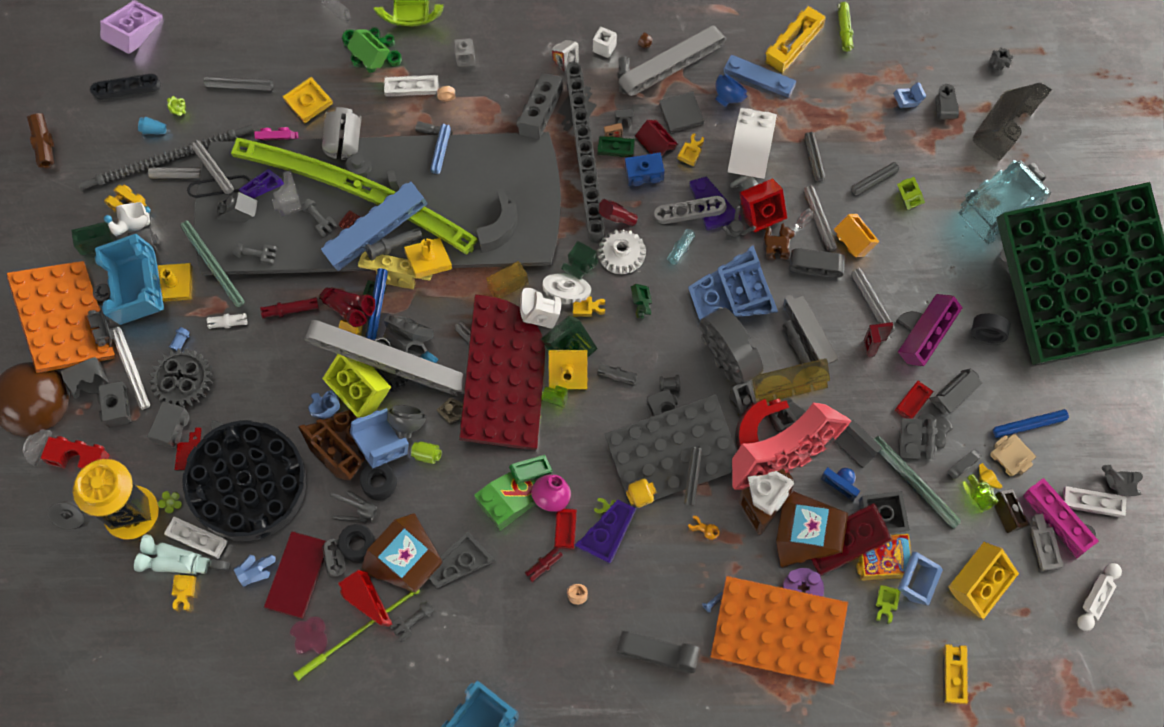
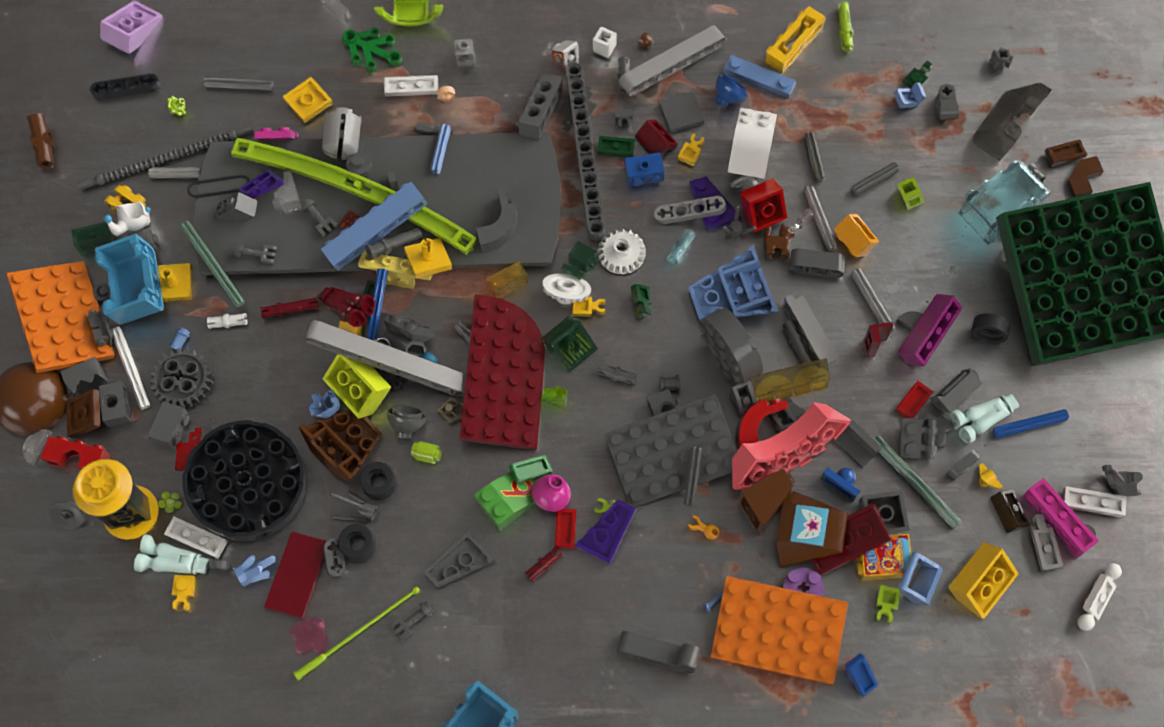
dark azure cone [138,117,166,134] -> none
light grey axle [191,140,234,194] -> none
red slope [338,570,392,627] -> none
bright green brick [347,29,390,69] -> none
medium blue panel [350,408,409,469] -> none
reddish brown wedge [360,513,443,593] -> none
white piece [520,288,561,329] -> none
yellow tile [549,350,588,389] -> none
light nougat tile [567,584,588,605] -> none
dark red piece [599,199,638,226] -> none
medium nougat tile [604,123,623,138] -> none
yellow head [626,478,657,508] -> none
white plate [748,471,794,515] -> none
yellow plate [944,644,968,705] -> none
clear neon green piece [967,474,999,512] -> none
tan piece [990,433,1036,477] -> none
none -> reddish brown tile [66,389,100,438]
none -> blue tile [844,653,879,697]
none -> dark green plate [902,60,933,88]
none -> light aqua piece [949,394,1019,444]
none -> reddish brown plate [1045,139,1087,167]
none -> reddish brown tile [1067,156,1104,198]

